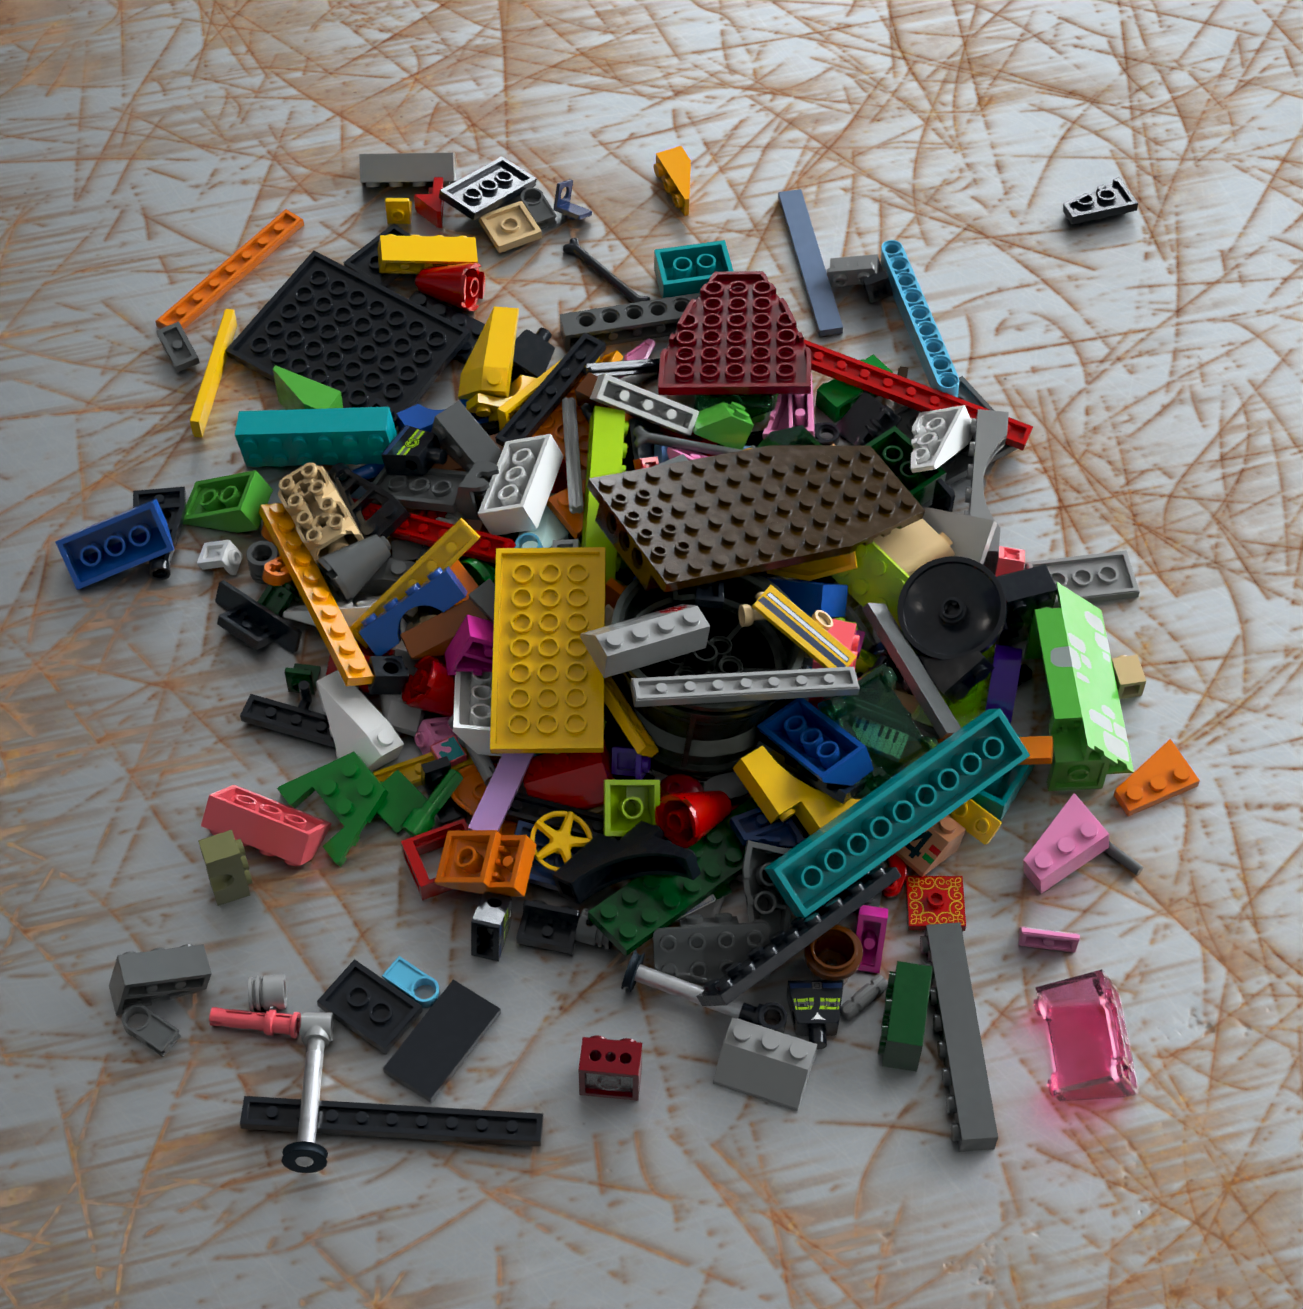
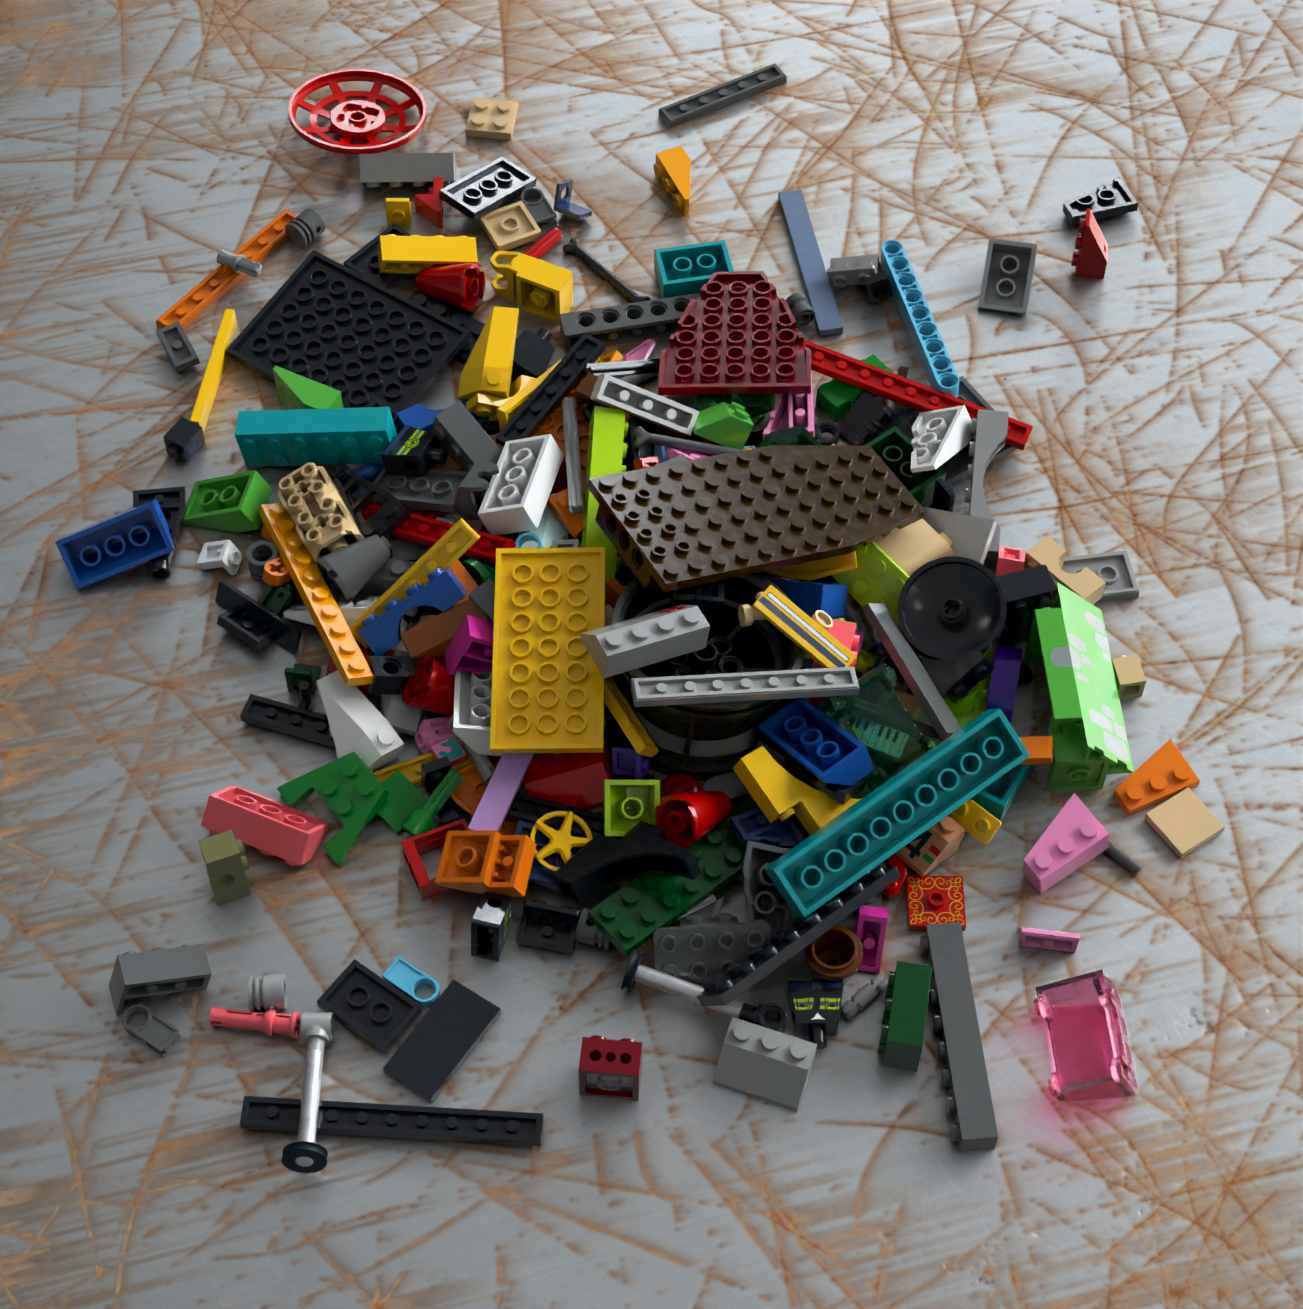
none -> black brick [163,417,205,463]
none -> light grey axle [216,249,262,277]
none -> dark grey piece [285,208,326,248]
none -> red dish [288,69,427,155]
none -> tan plate [465,97,518,140]
none -> yellow brick [490,251,573,324]
none -> red axle [523,227,562,259]
none -> dark grey tile [658,63,787,129]
none -> dark grey wheel [785,292,815,327]
none -> light grey slope [978,238,1037,315]
none -> tan arch [1024,535,1106,605]
none -> red slope [1071,208,1108,279]
none -> tan tile [1144,787,1225,859]

